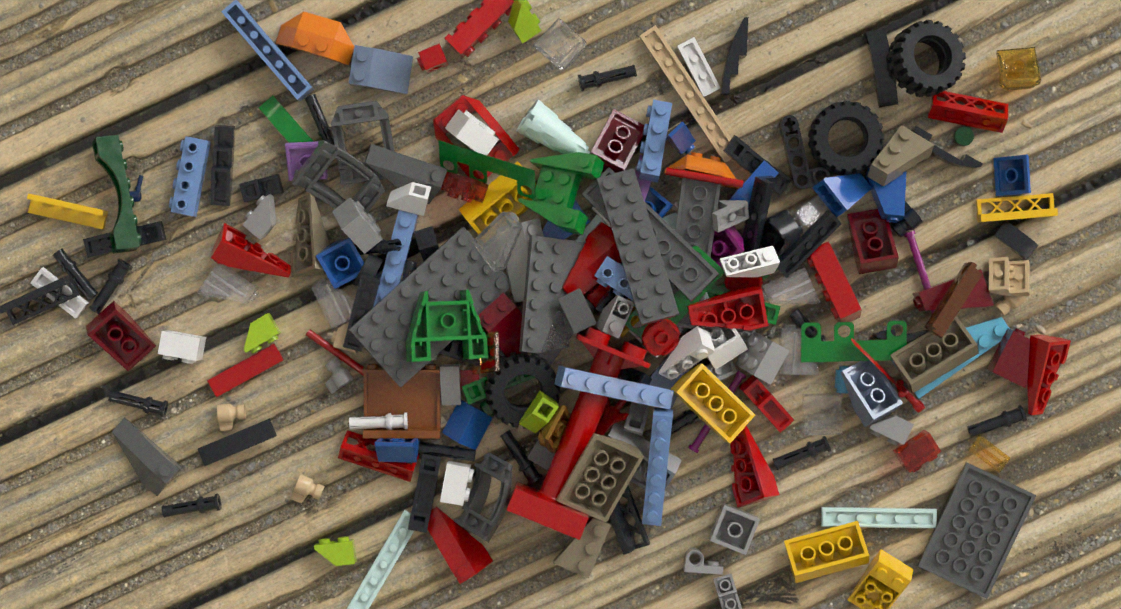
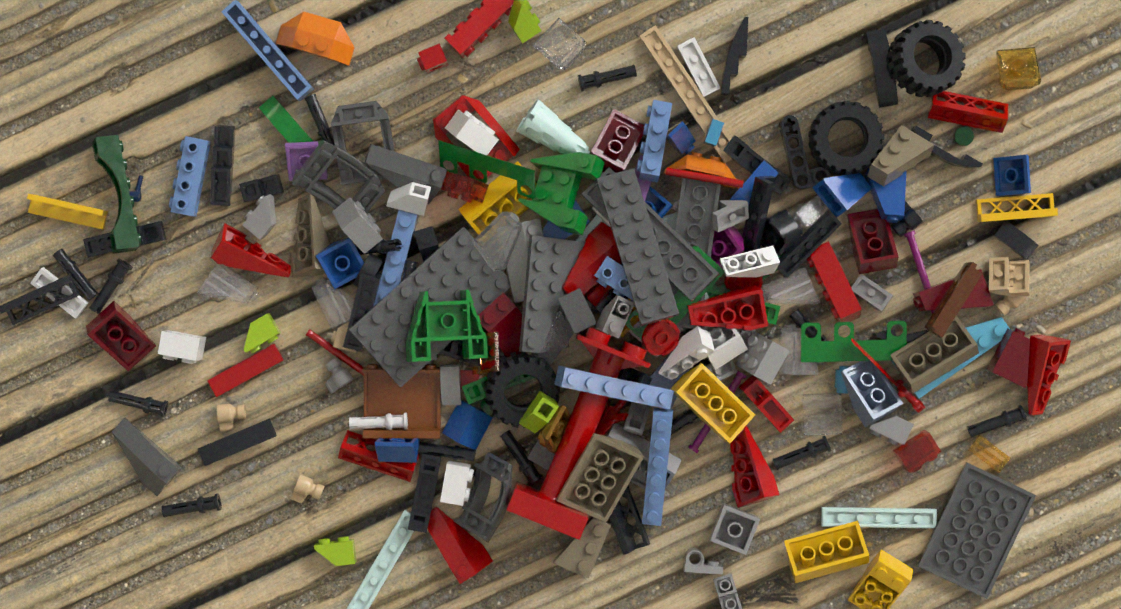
sand blue slope [349,45,413,94] -> none
none -> dark azure piece [704,119,724,147]
none -> light grey plate [851,274,893,312]

